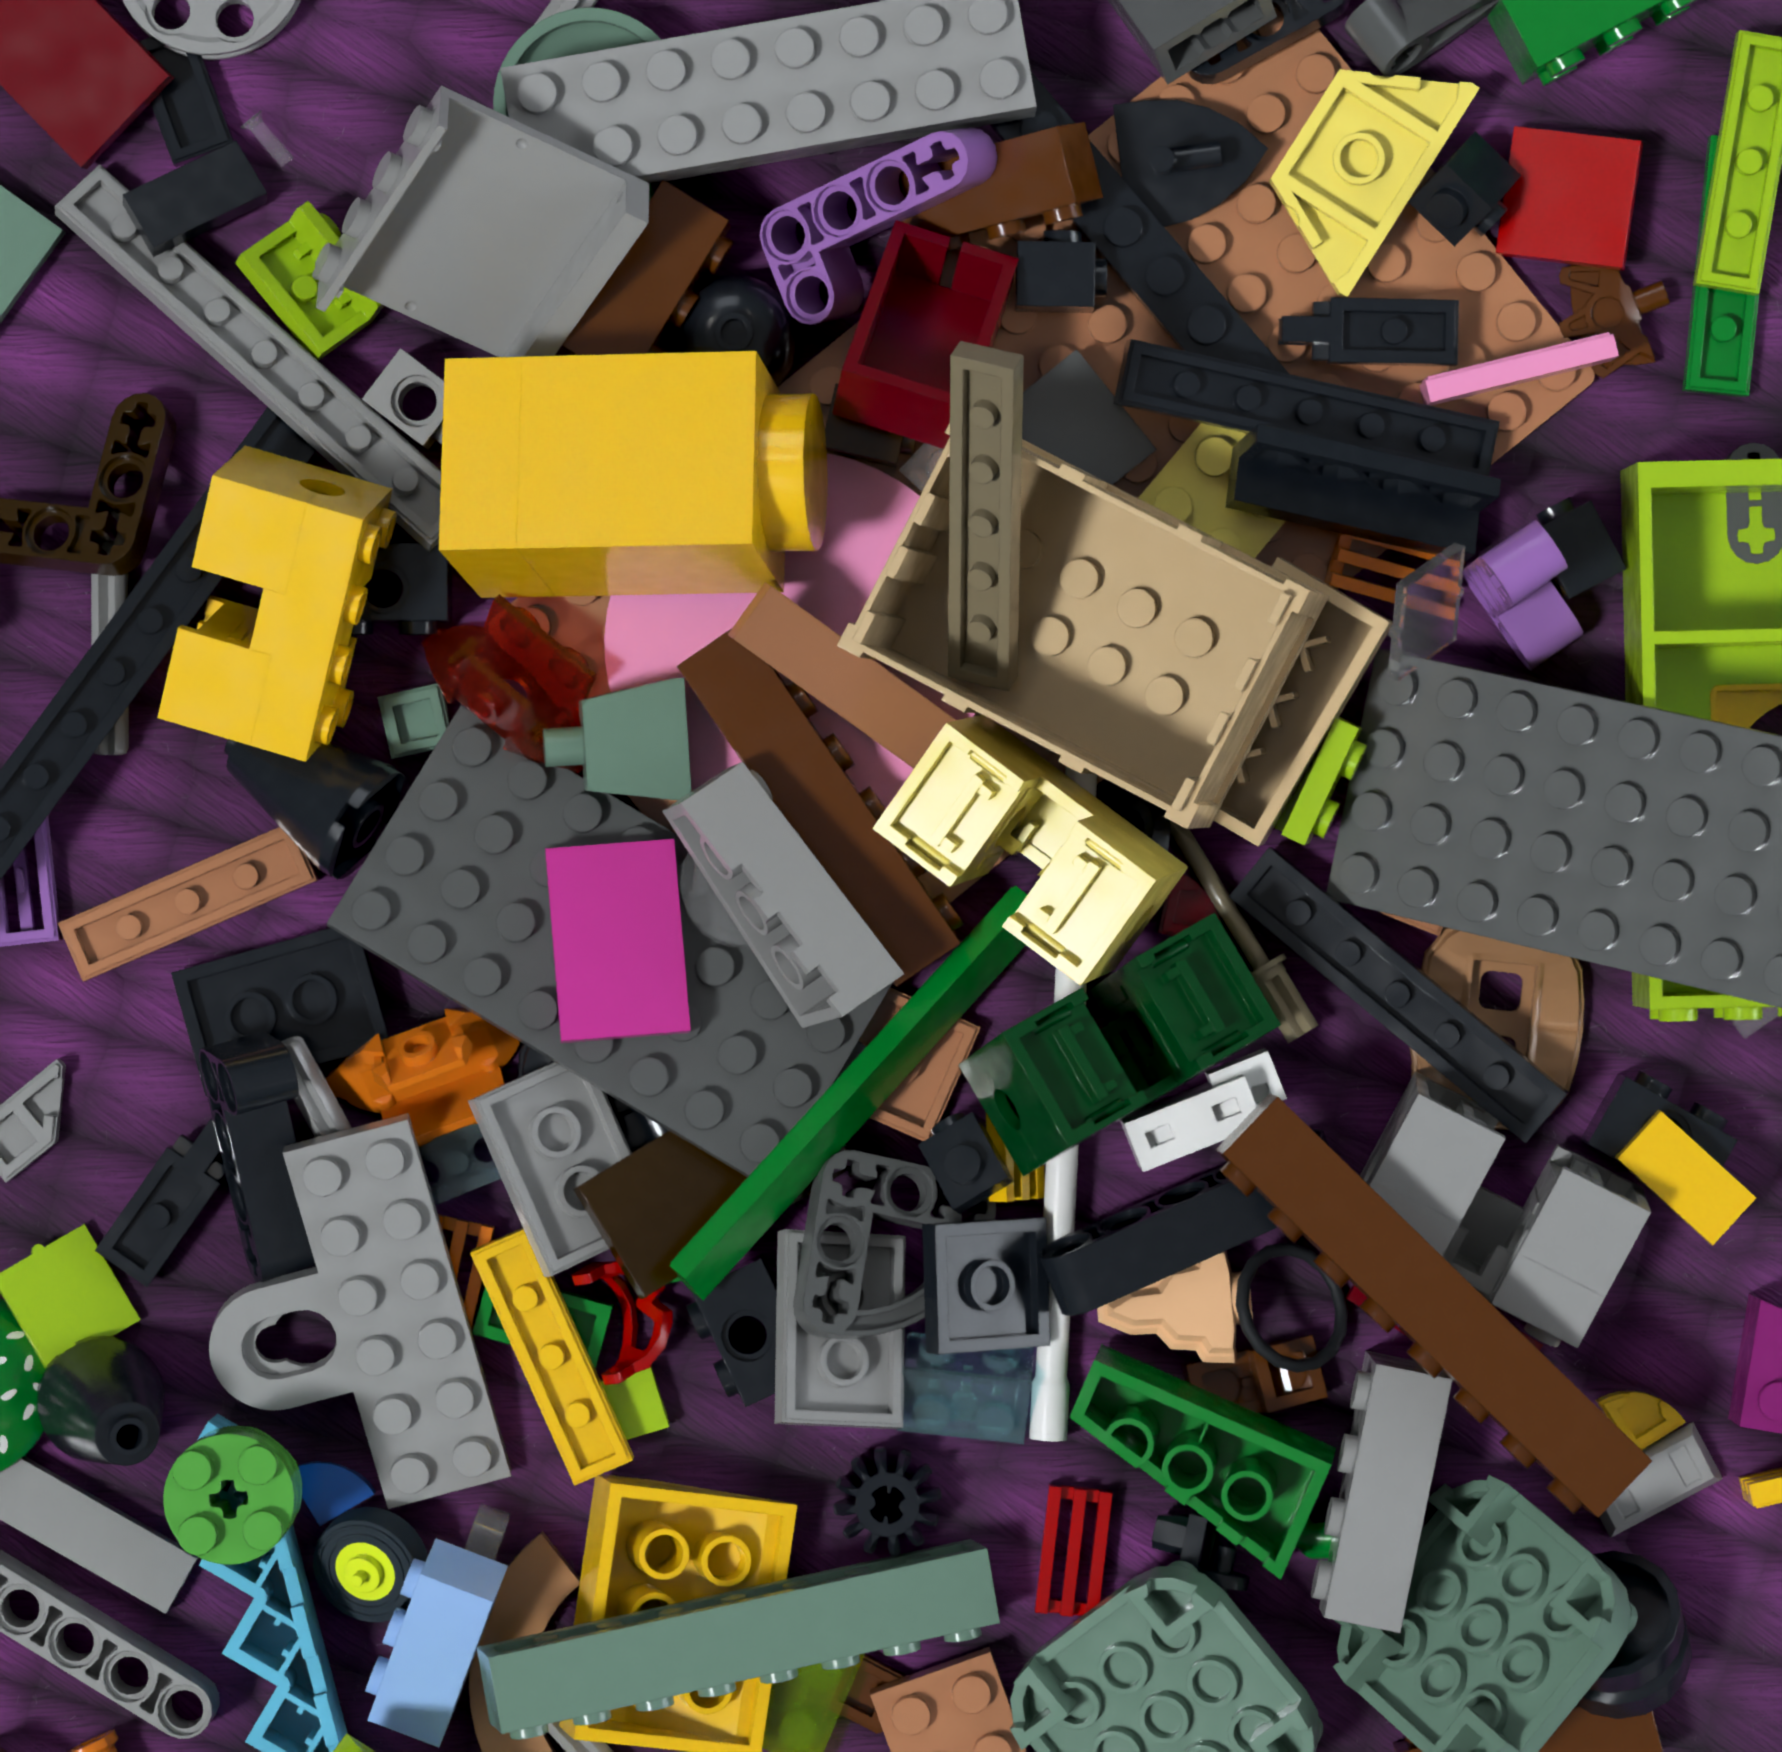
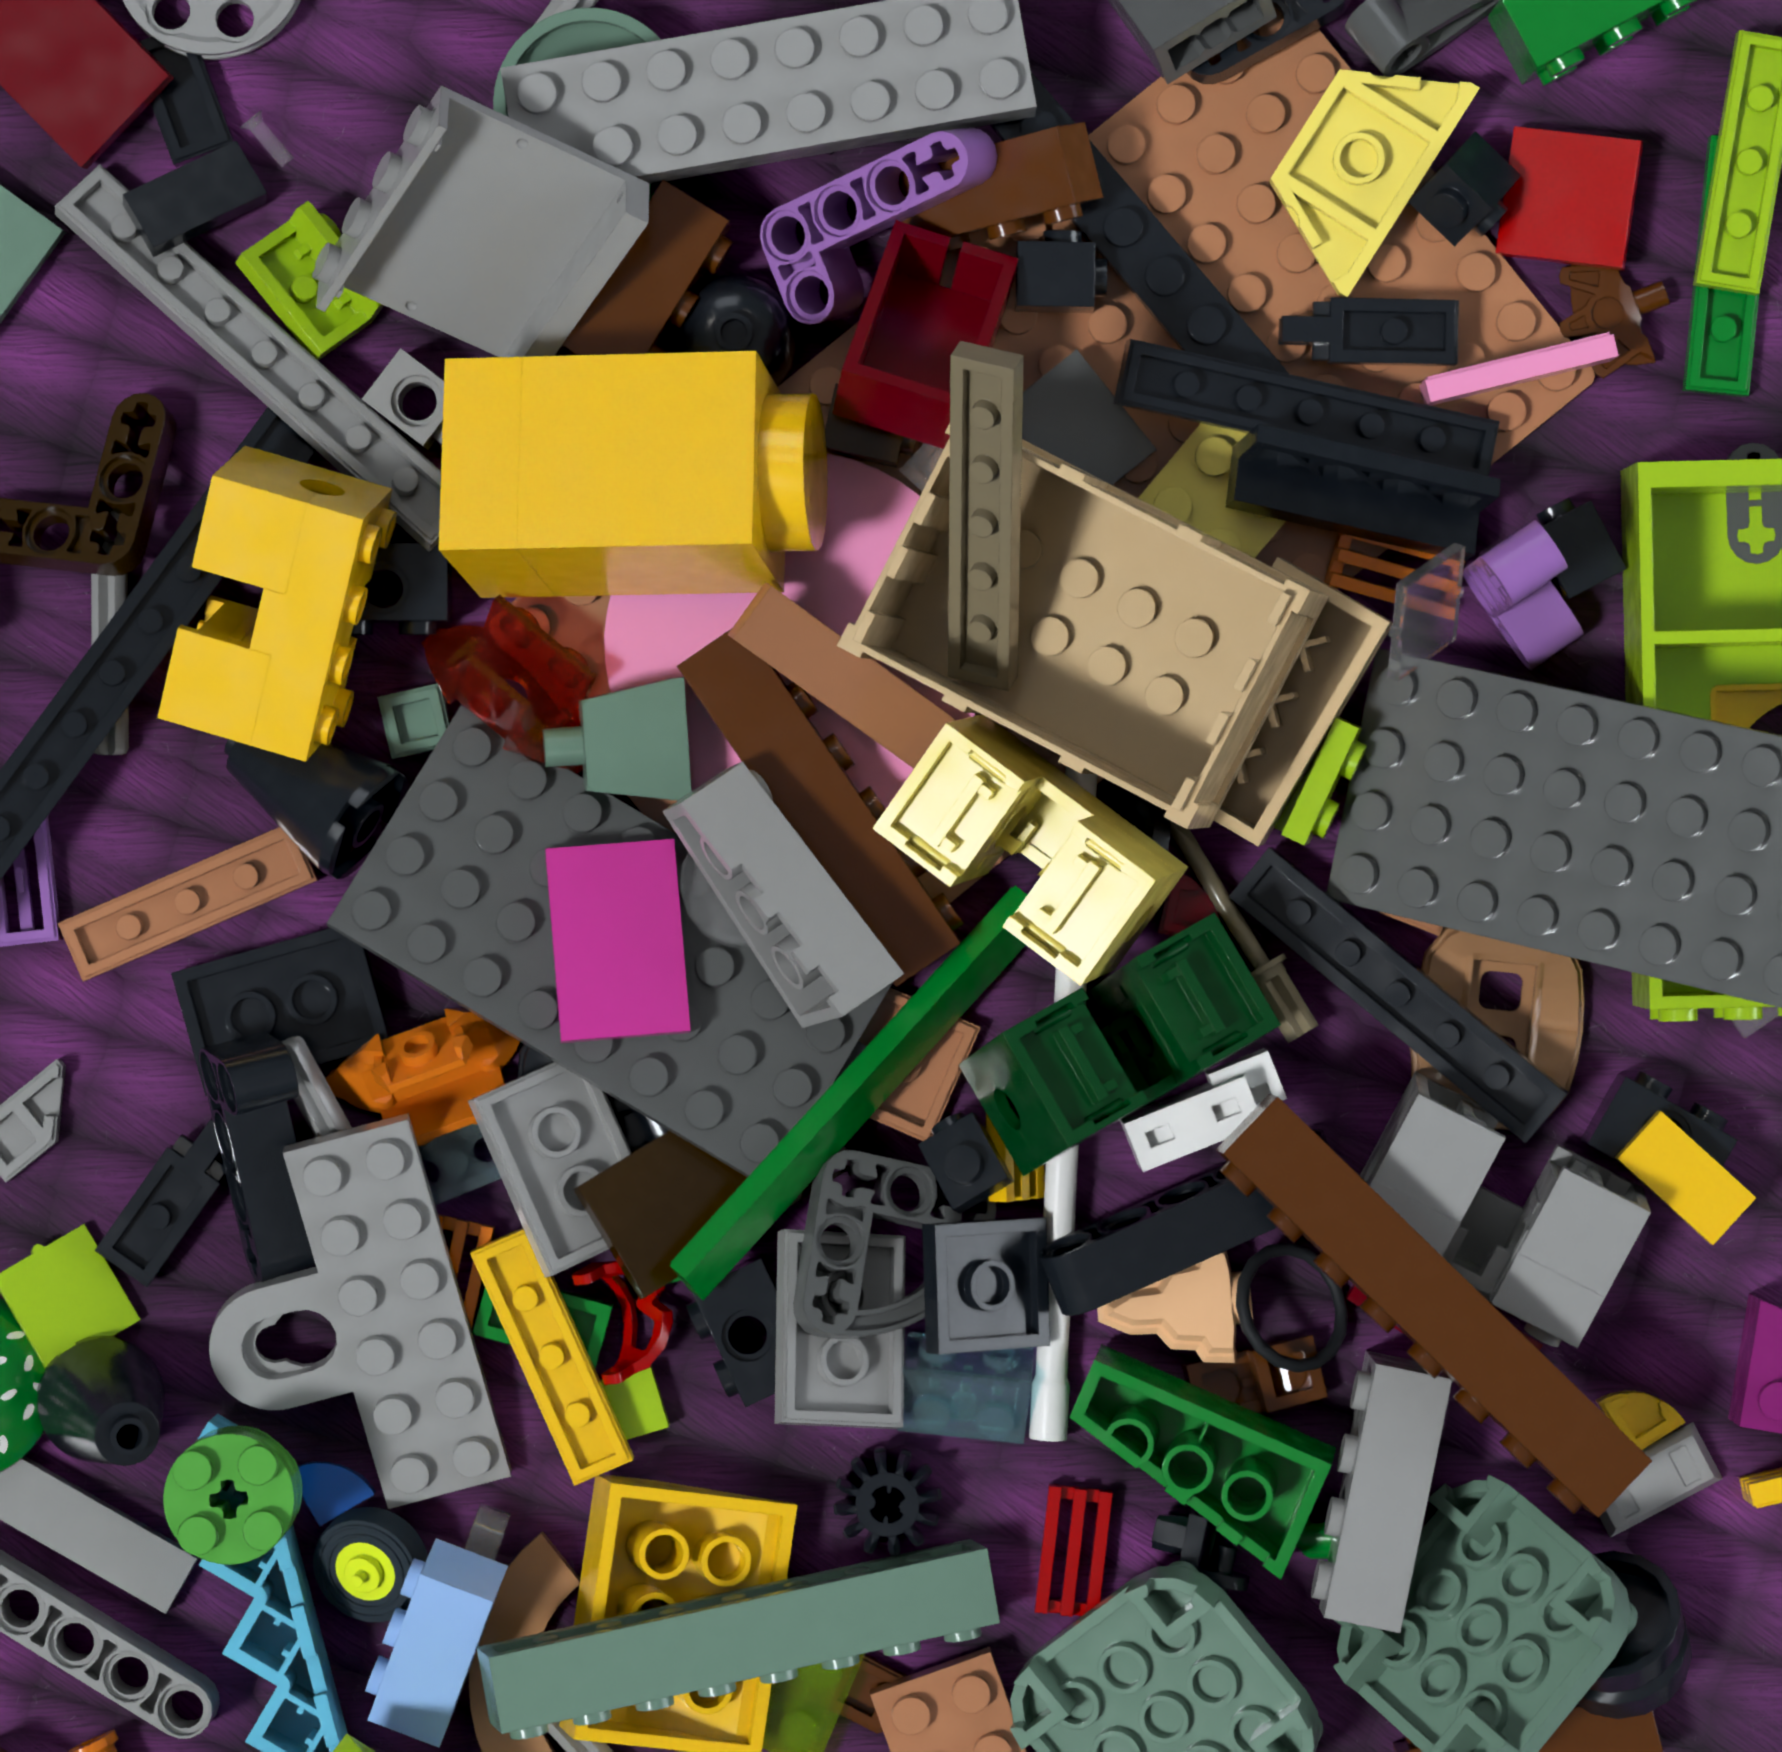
black shield [1113,100,1268,227] -> none

